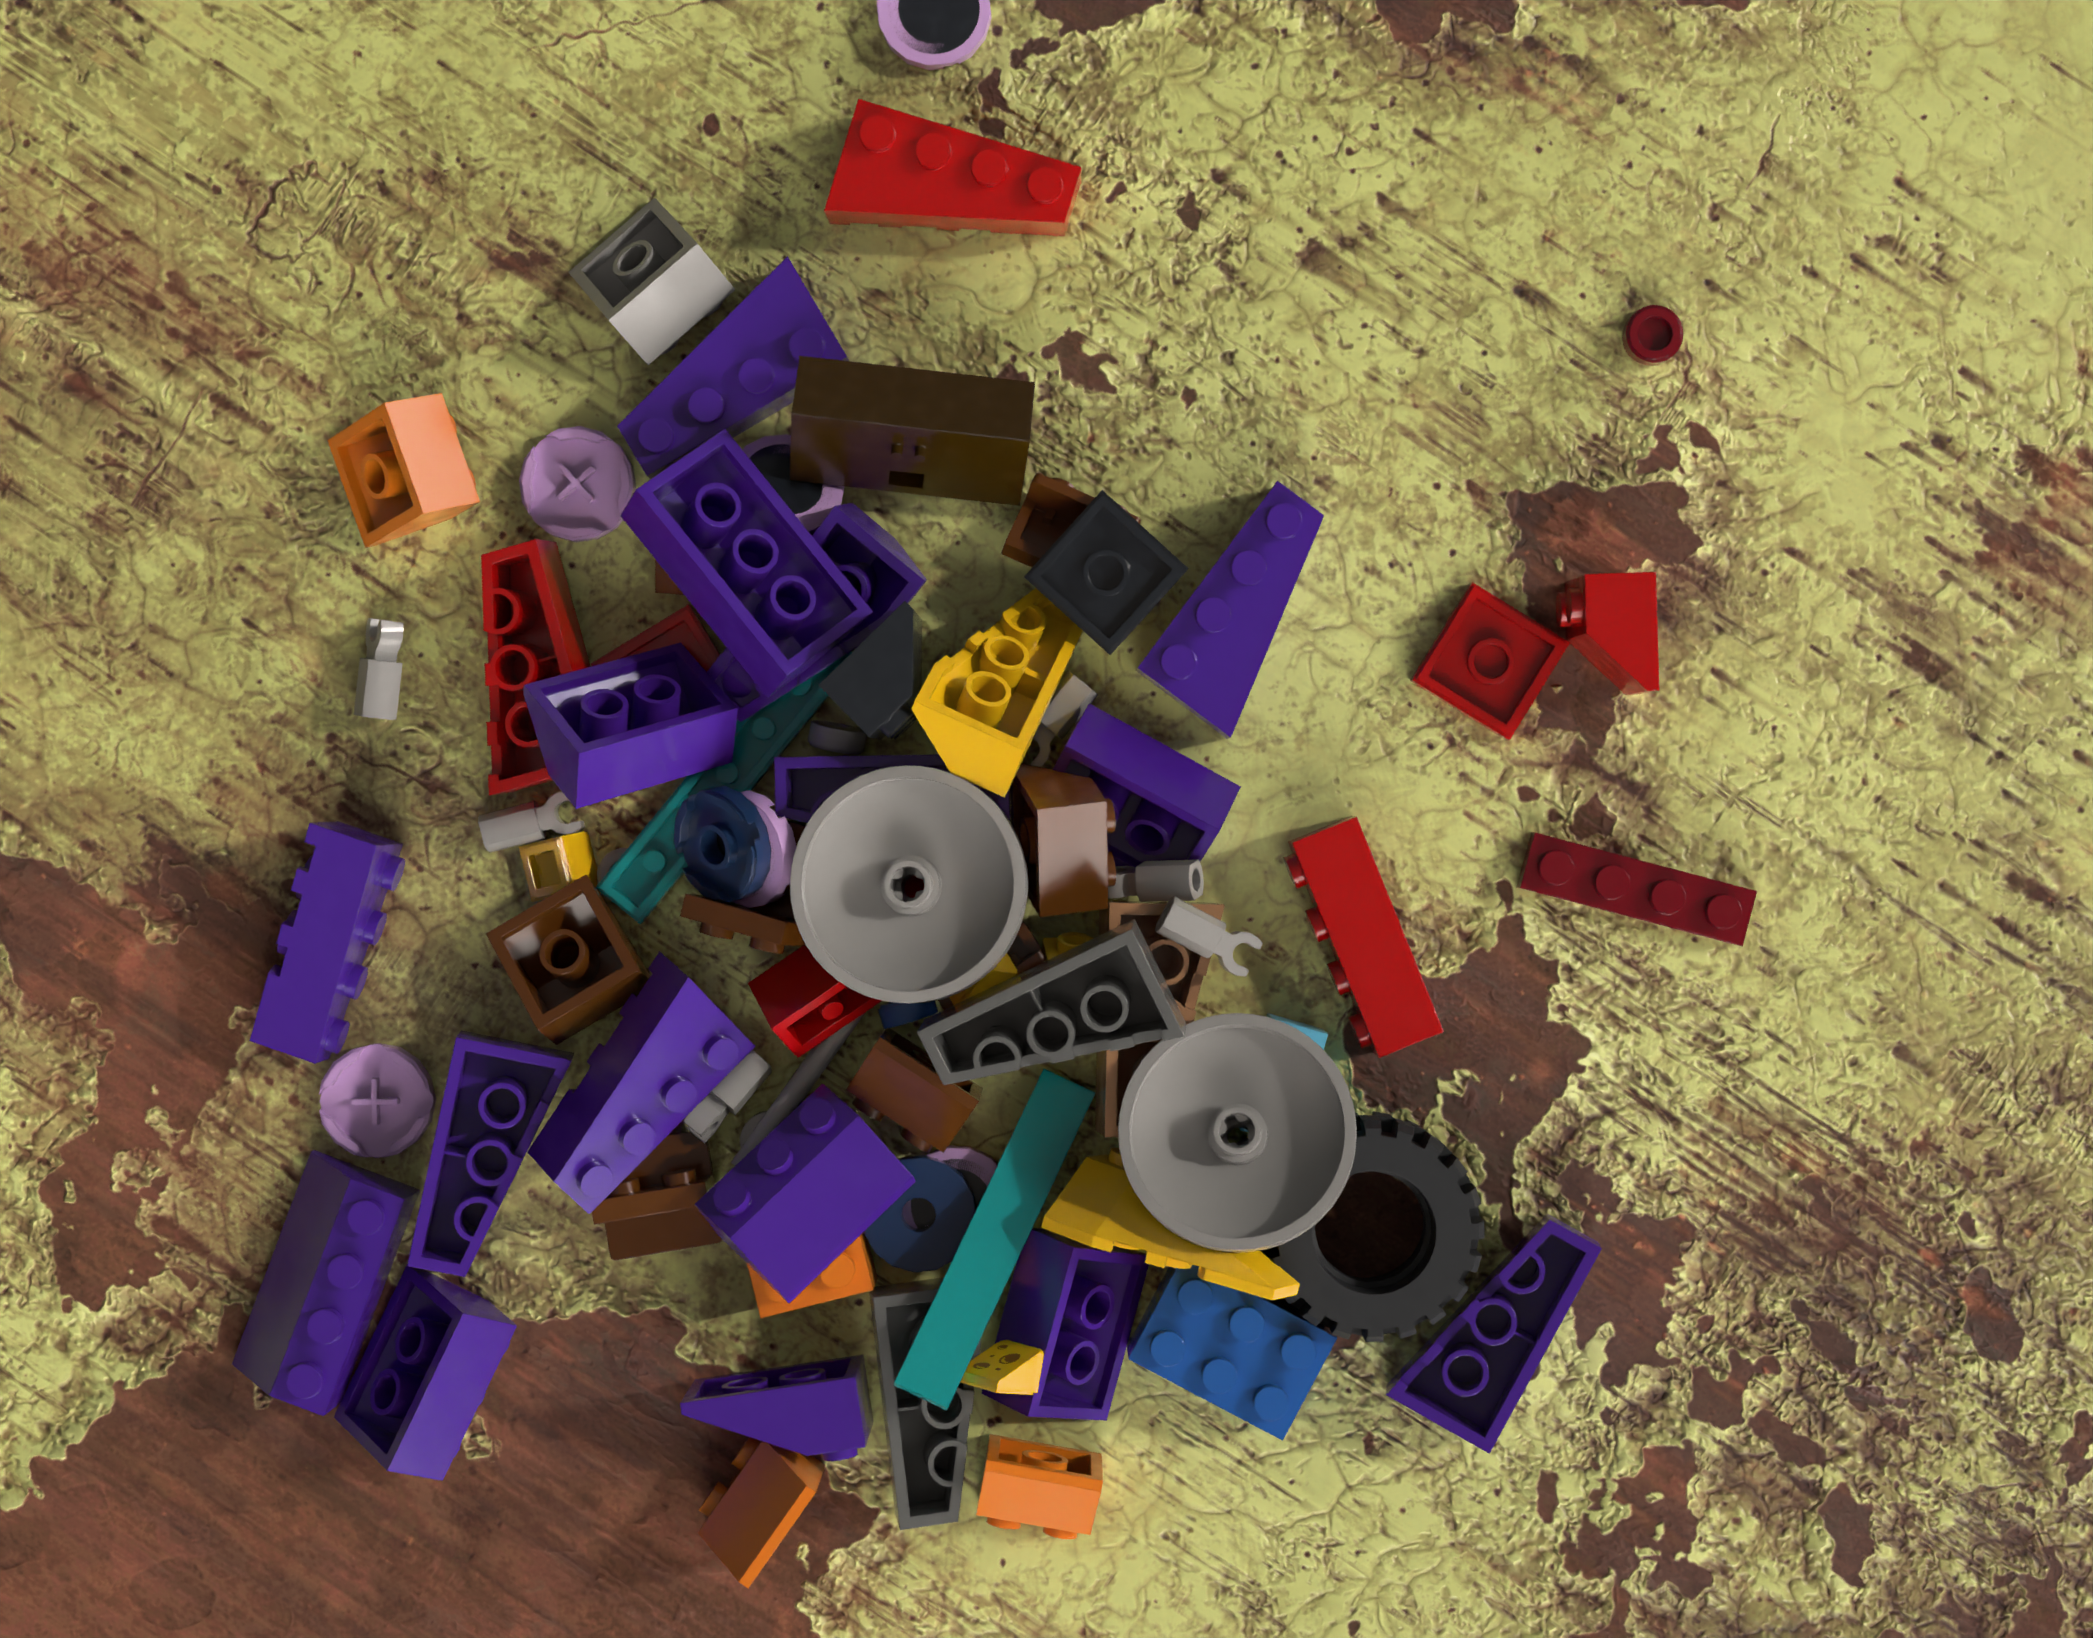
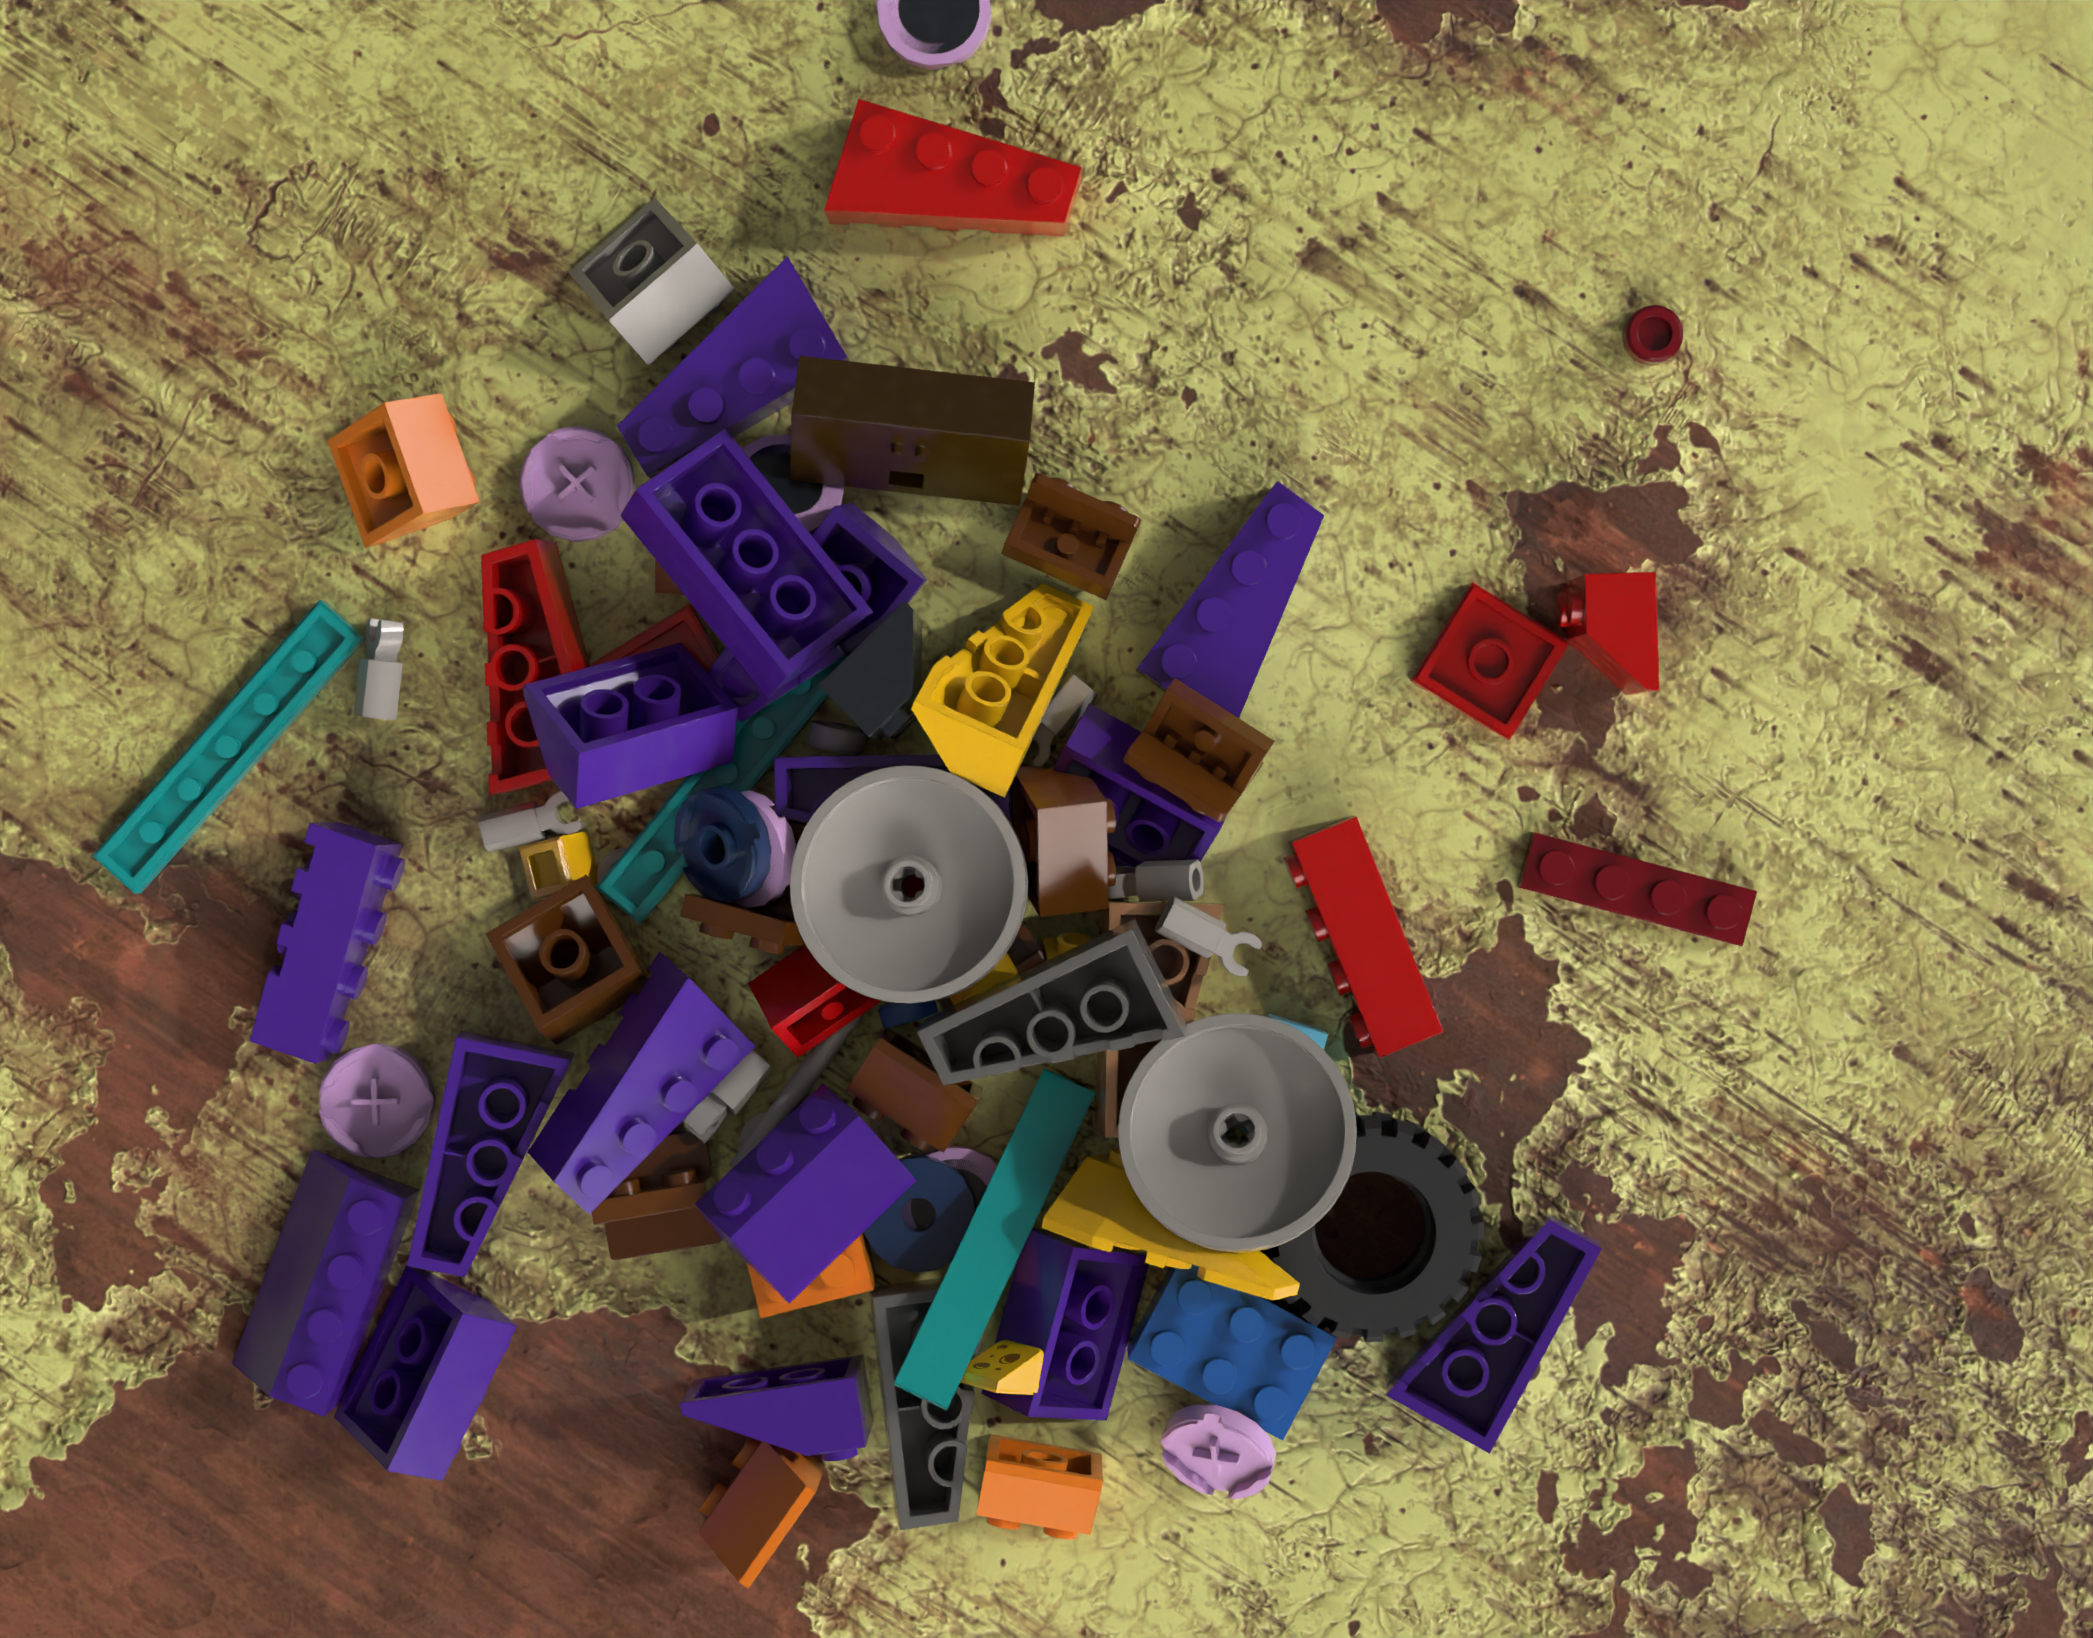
black tile [1024,490,1189,655] -> none
none -> teal tile [93,600,366,894]
none -> reddish brown bracket [1123,678,1275,822]
none -> lavender tile [1161,1404,1276,1499]

